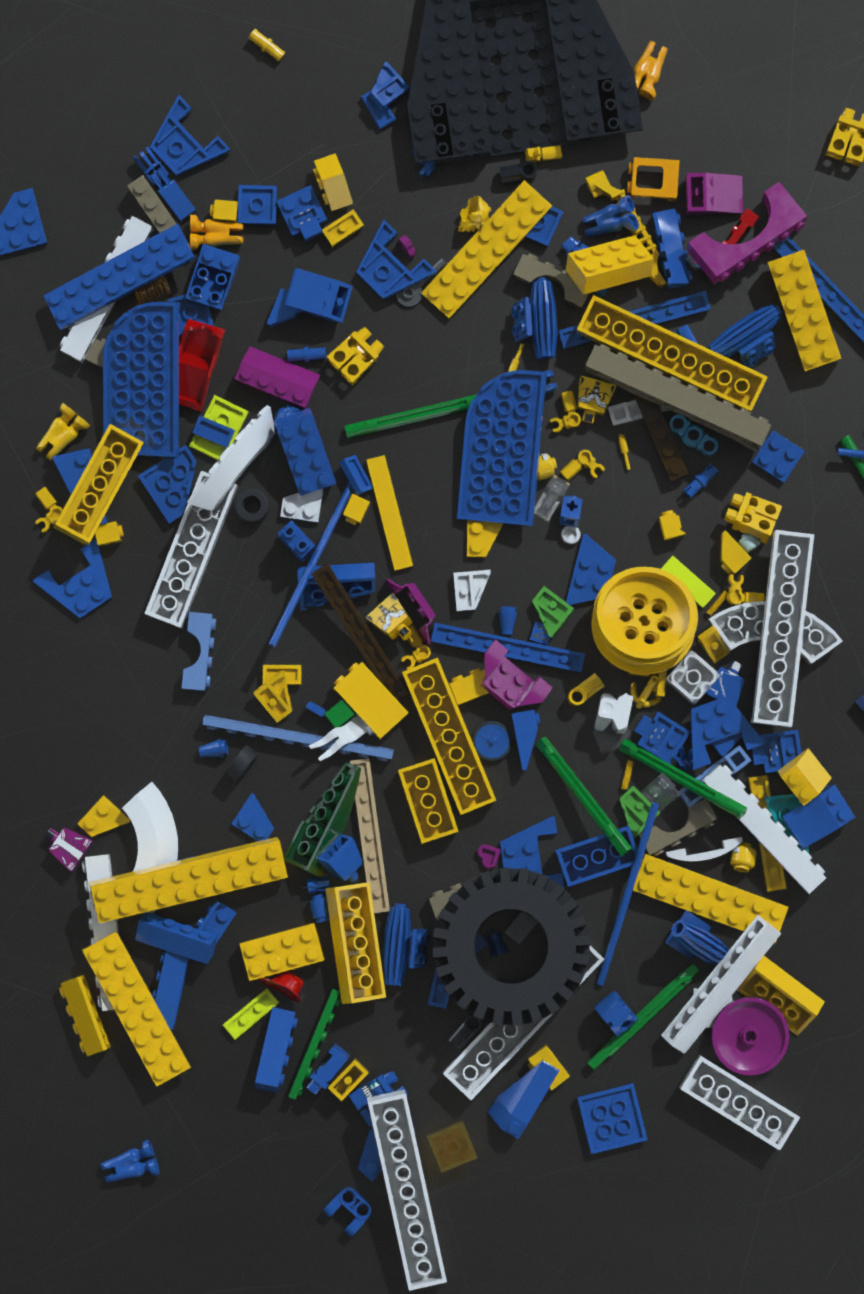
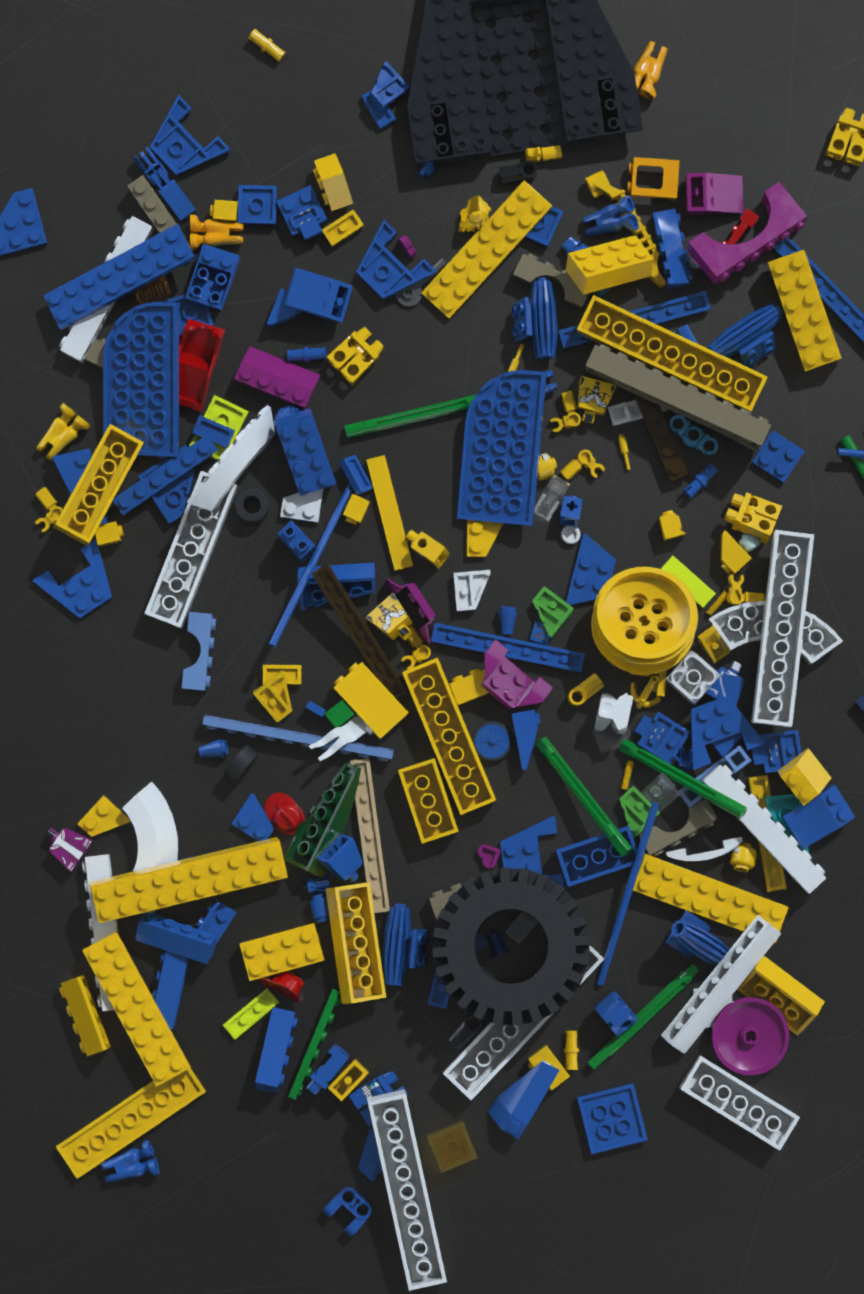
none -> yellow plate [56,1068,206,1179]
none -> blue plate [113,435,218,516]
none -> red piece [265,792,305,835]
none -> yellow torso [405,530,450,569]
none -> yellow pin [564,1031,579,1070]

